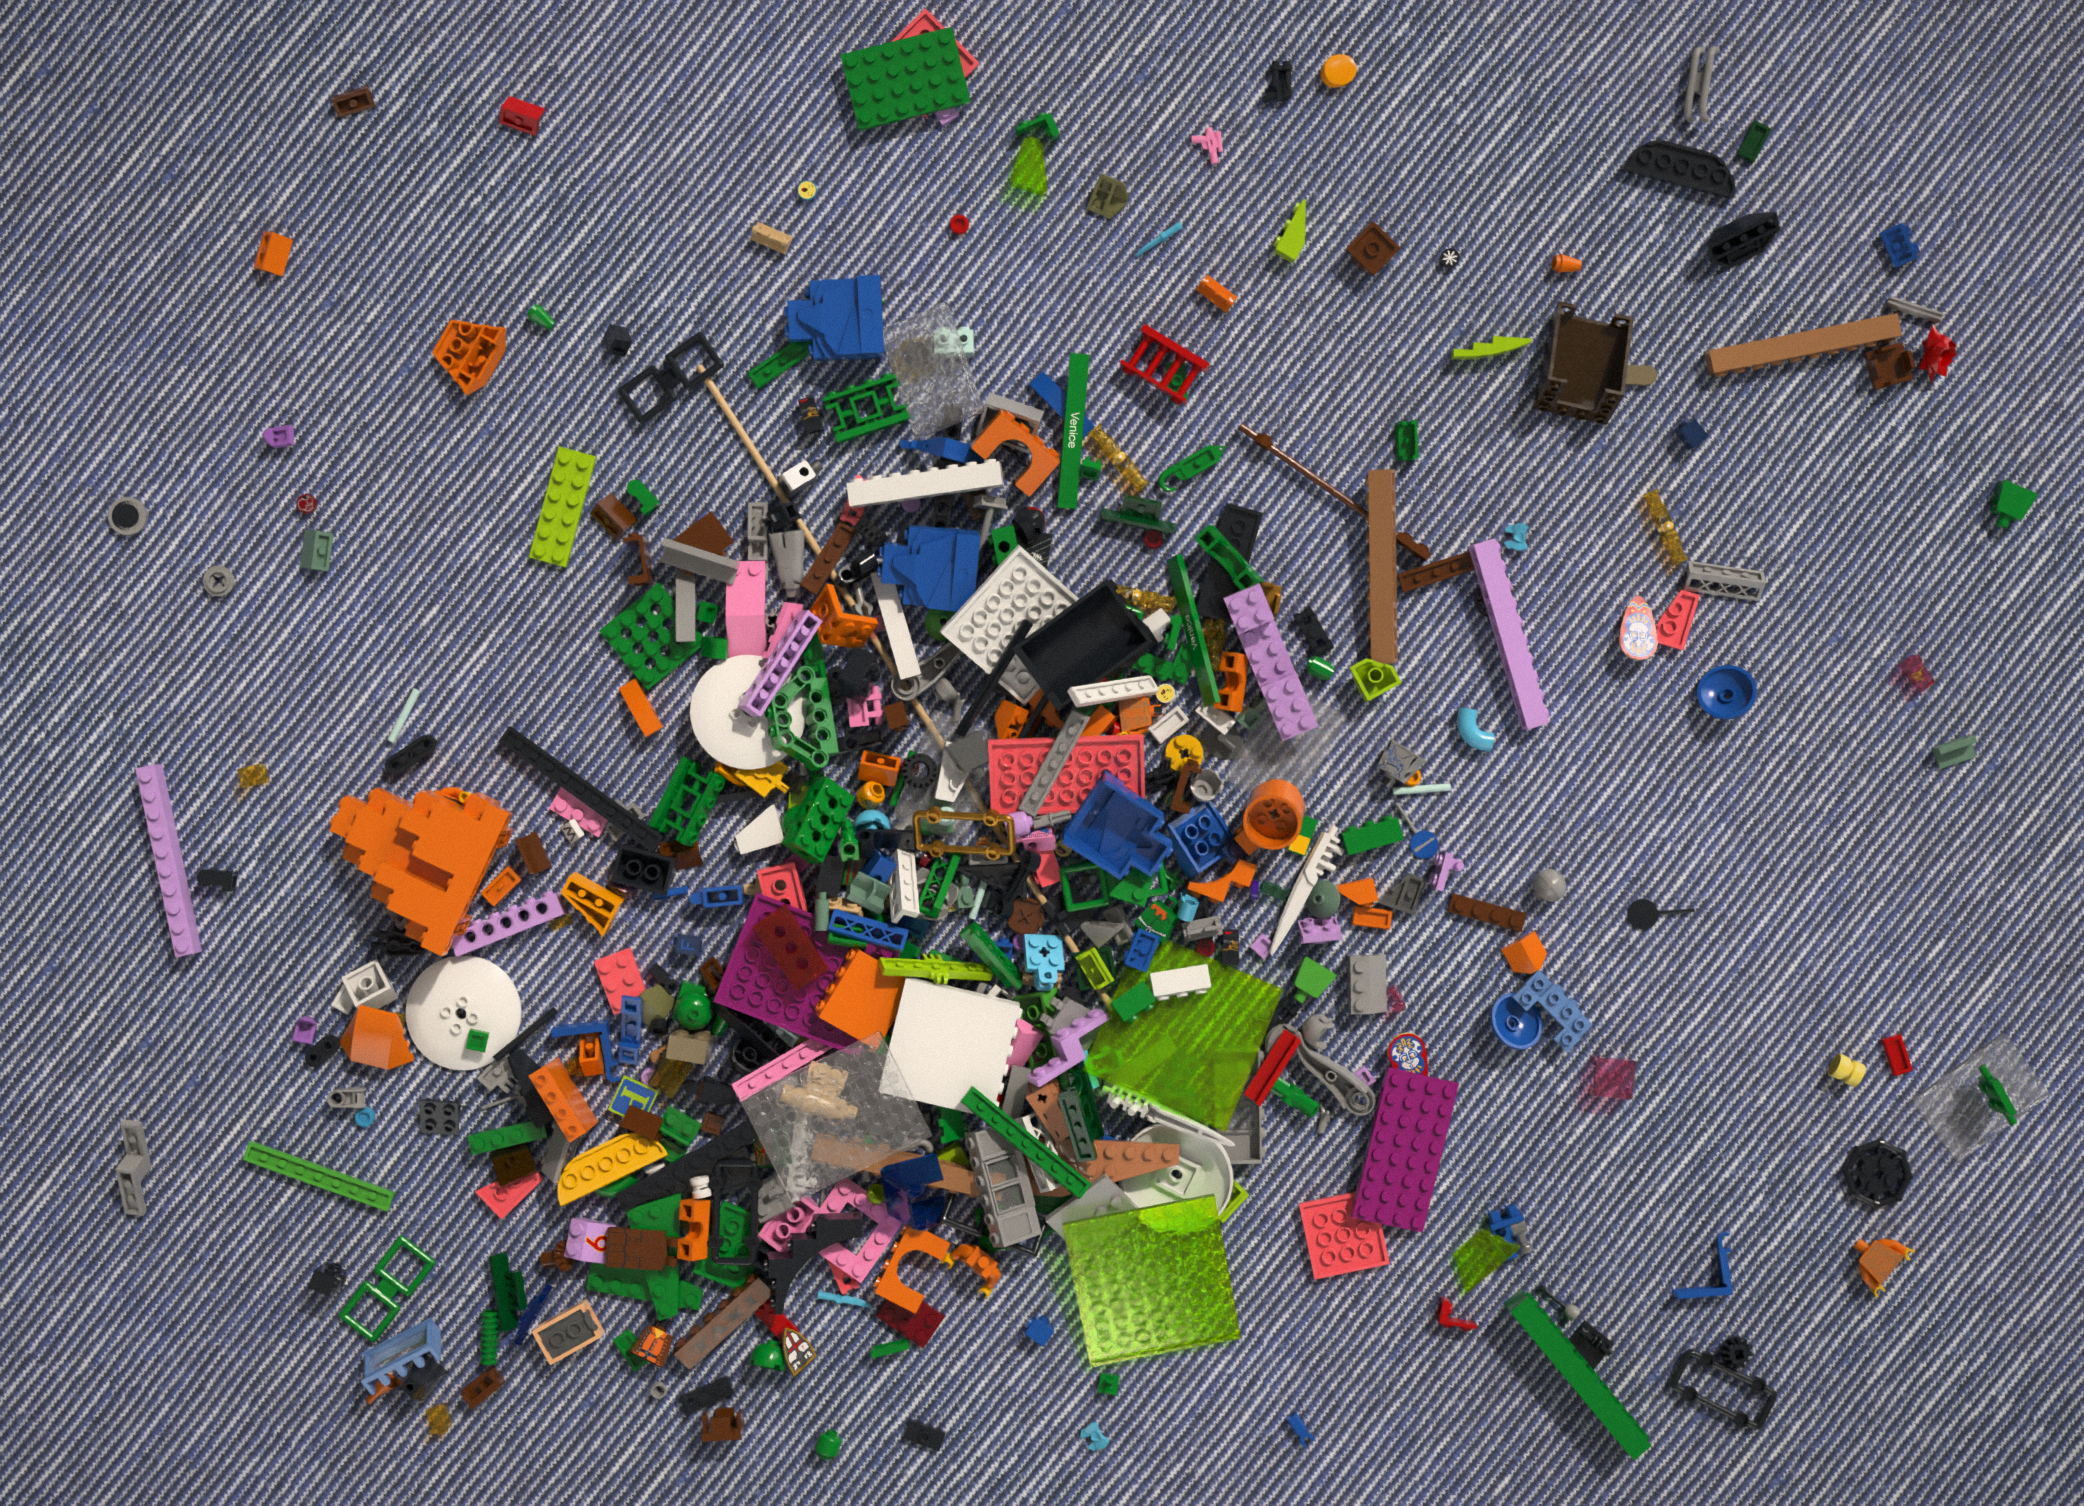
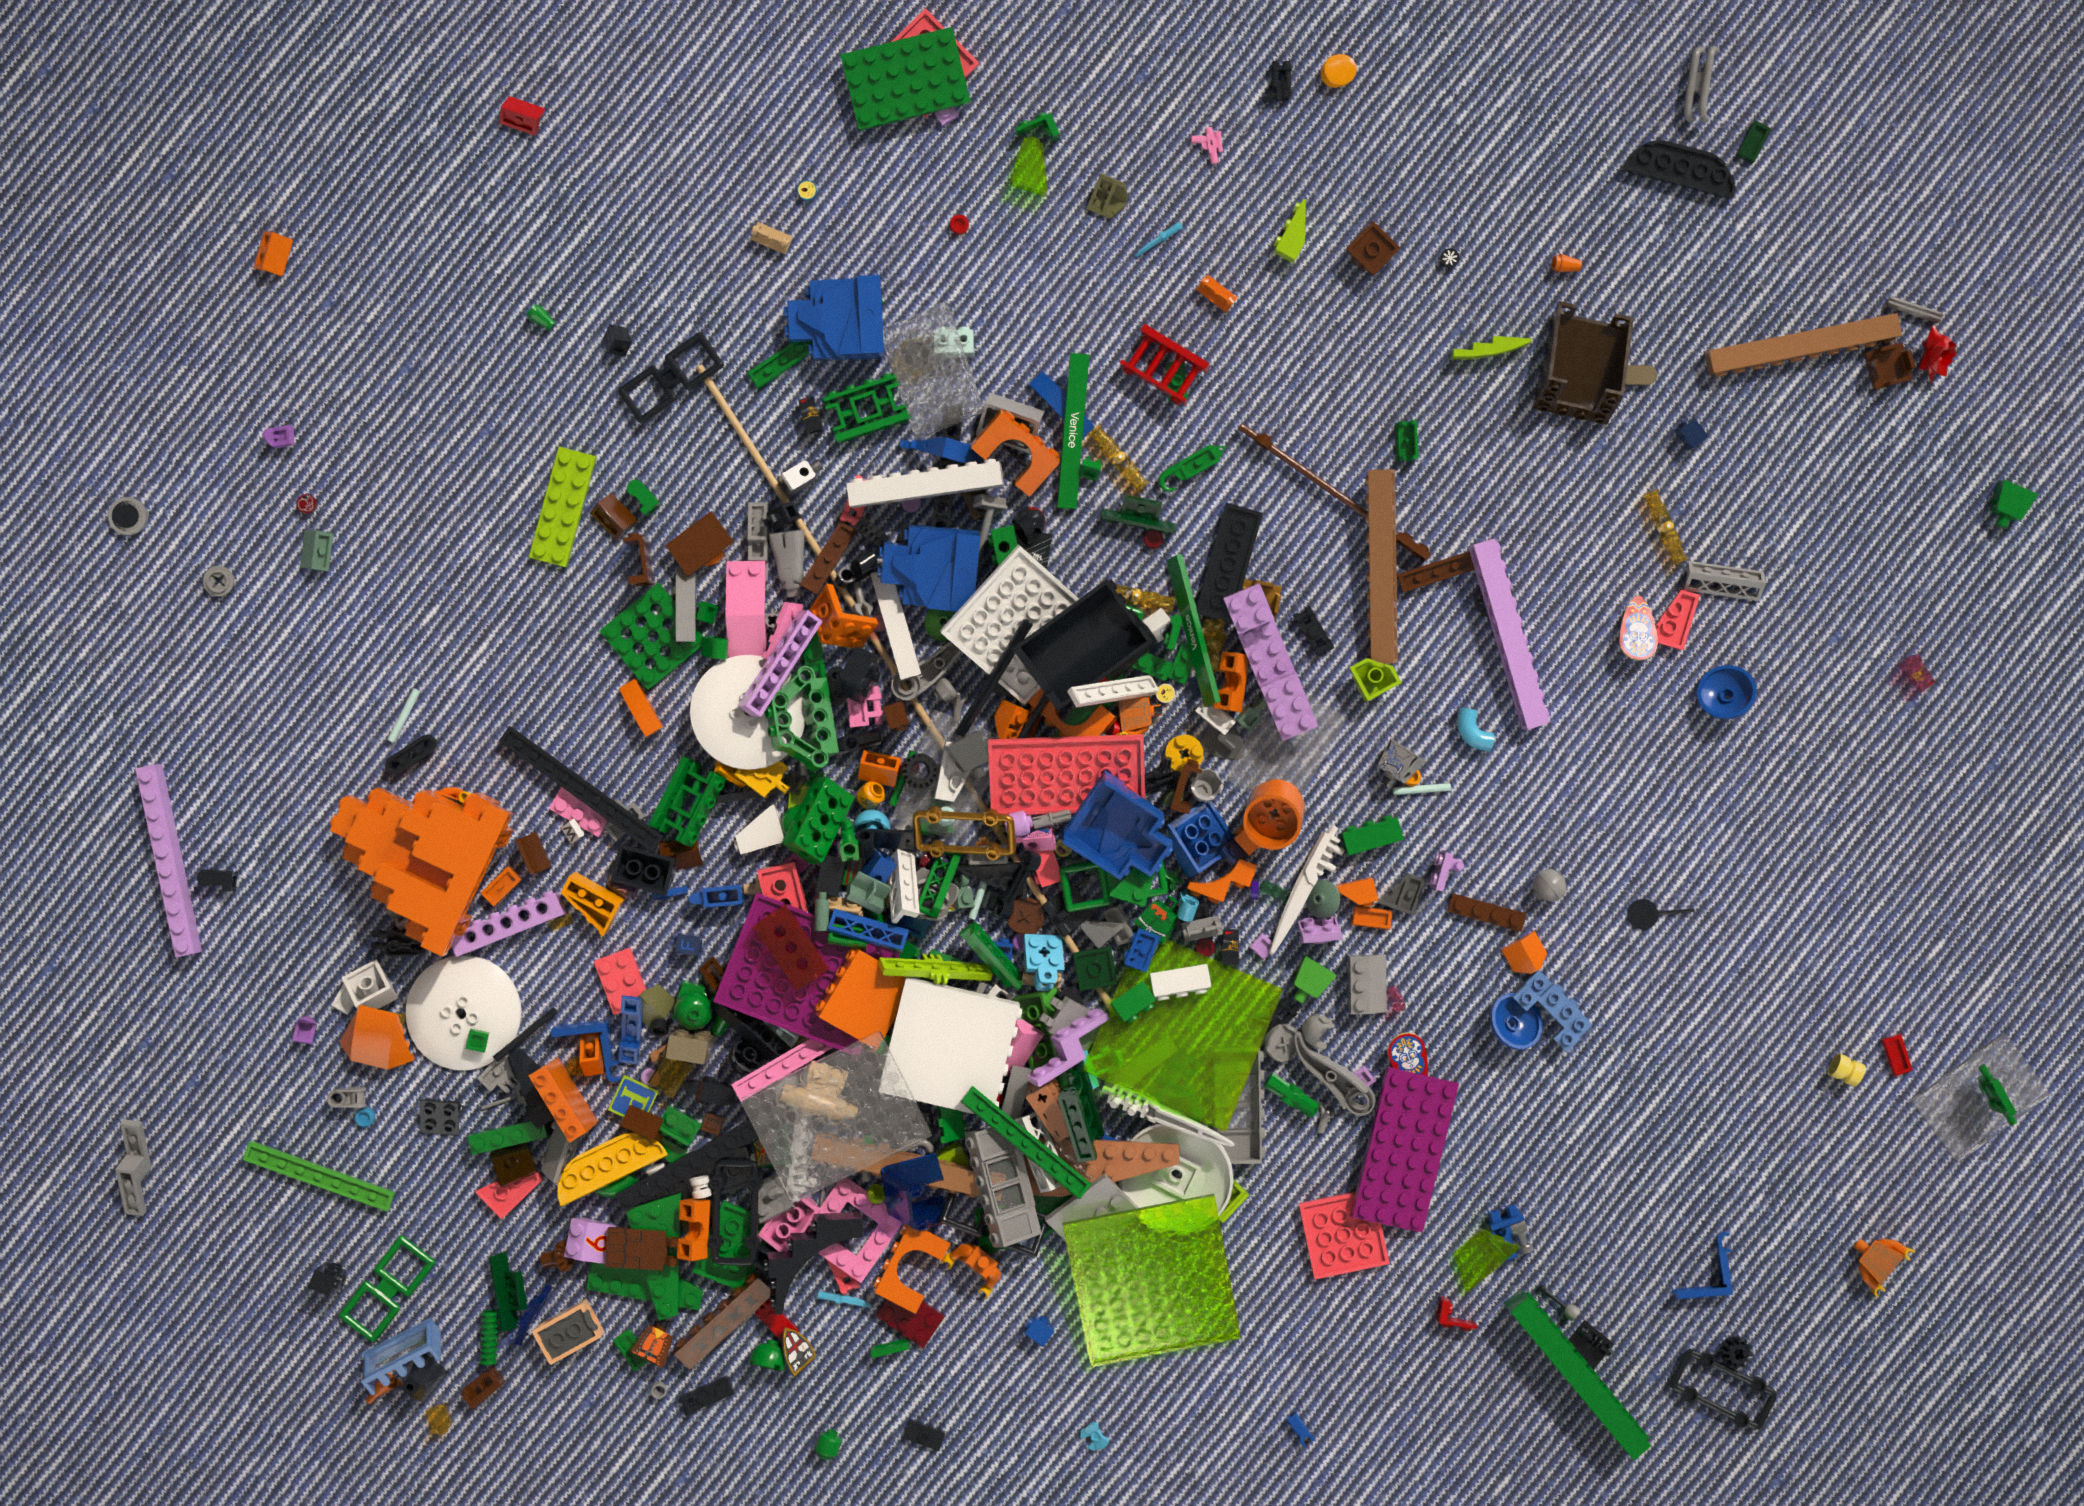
clear yellow panel [237,763,270,788] -> none
black plate [305,1034,341,1067] -> none
reddish brown slope [331,85,376,118] -> none
orange wedge [432,320,506,395] -> none
black bar [647,962,680,994] -> none
light grey panel [660,538,740,585] -> none
reddish brown panel [702,1407,745,1442] -> none
light grey tile [1018,708,1090,817] -> none
lime hinge [1075,946,1114,990] -> none
green tile [1098,1372,1120,1396] -> none
white tile [1148,705,1189,744] -> none
green arch [1194,525,1265,590] -> none
red fence [1243,1029,1301,1106] -> none
tile [1287,815,1318,856] -> none
green brick [1305,656,1335,681] -> none
blue piece [1395,802,1438,859] -> none
medium azure piece [1504,523,1529,551] -> none
clear pink panel [1589,1055,1636,1100] -> none
black wedge [1706,212,1780,268] -> none
black plate [1841,1138,1914,1210] -> none
blue bracket [1880,223,1920,268] -> none
sand green panel [1932,735,1977,769] -> none

